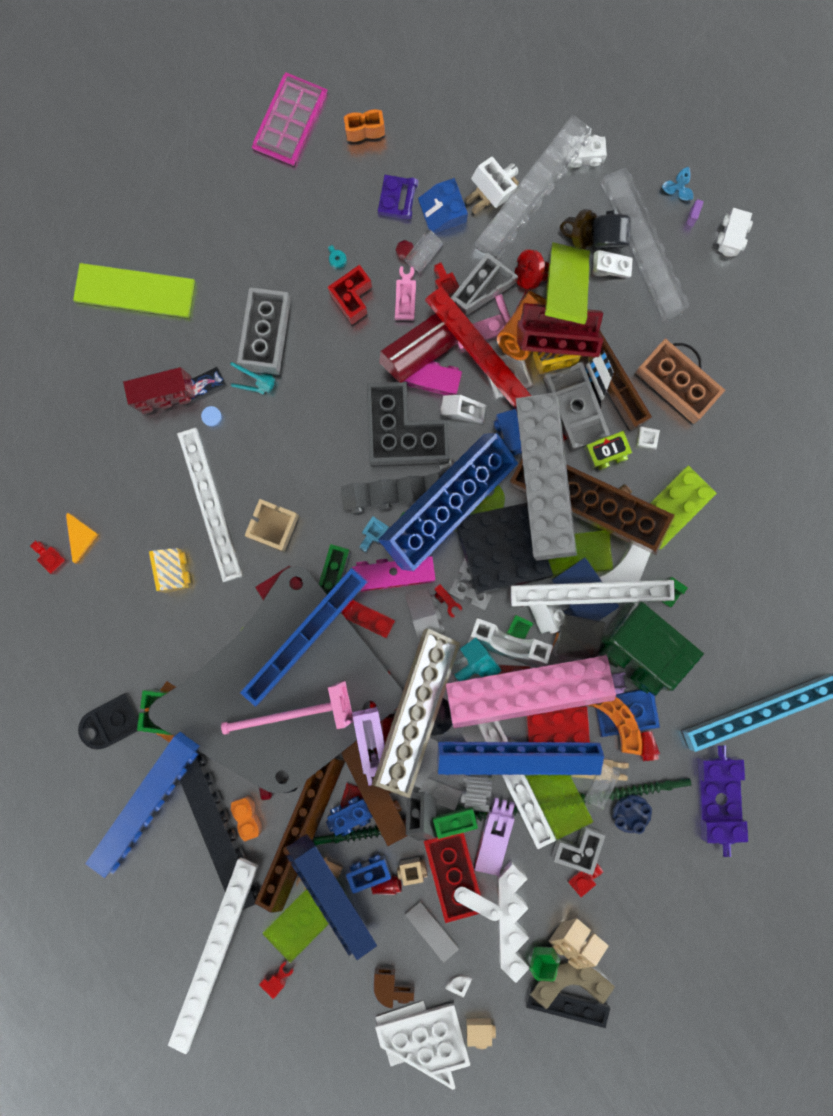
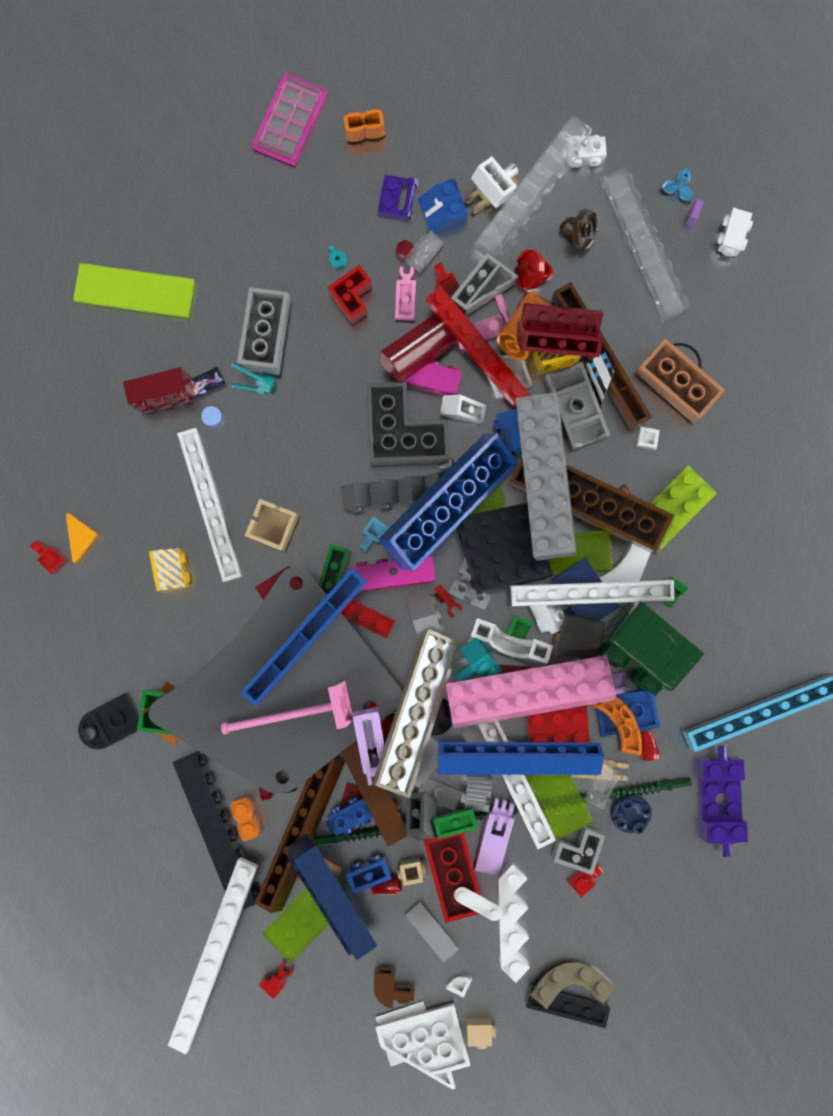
blue brick [85,732,200,878] -> none
green panel [529,947,561,981] -> none
lime tile [545,242,590,324] -> none
tan piece [548,918,609,969] -> none
brick [584,431,632,471] -> none
white plate [592,250,633,279] -> none
black head [593,210,631,249] -> none

